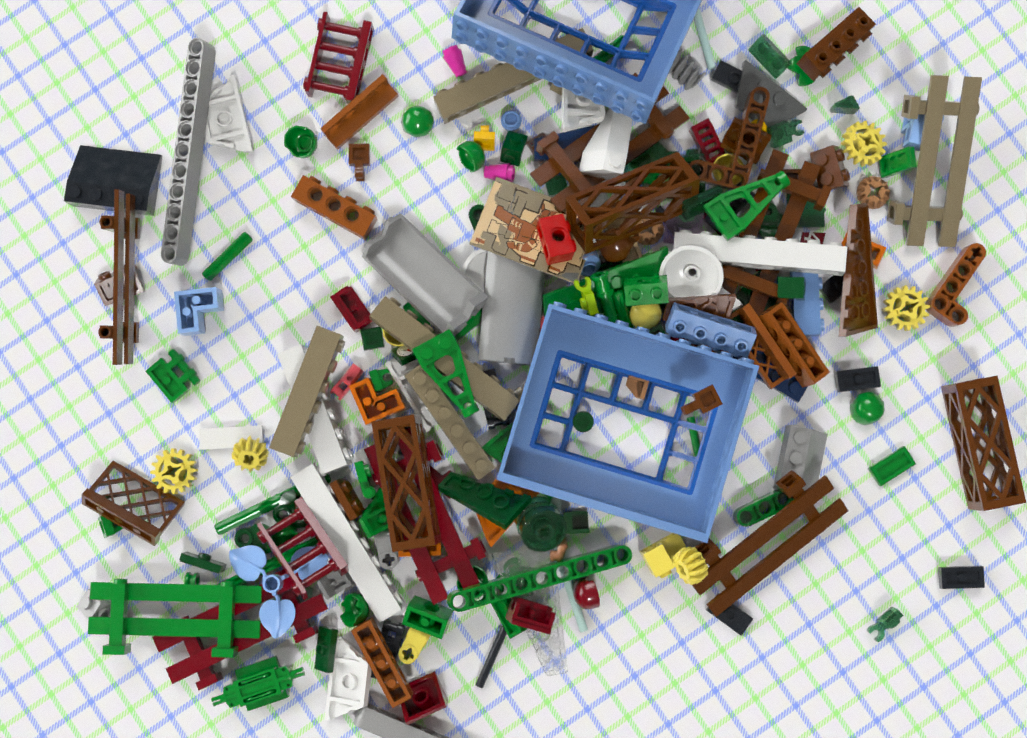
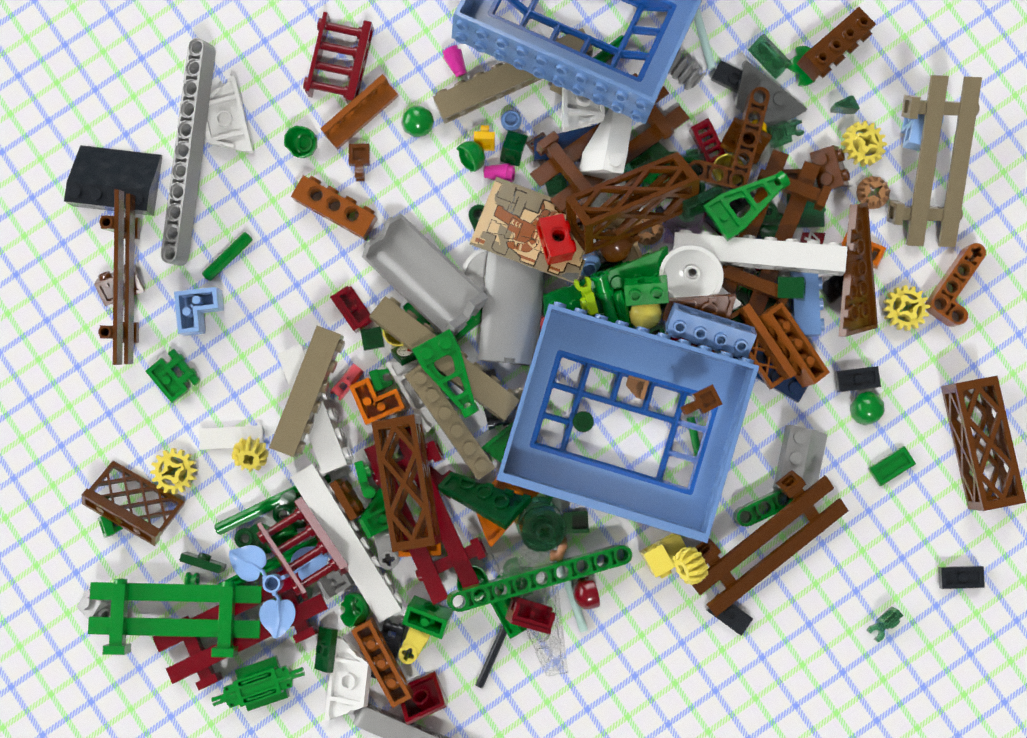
green plate [879,147,917,178] -> none

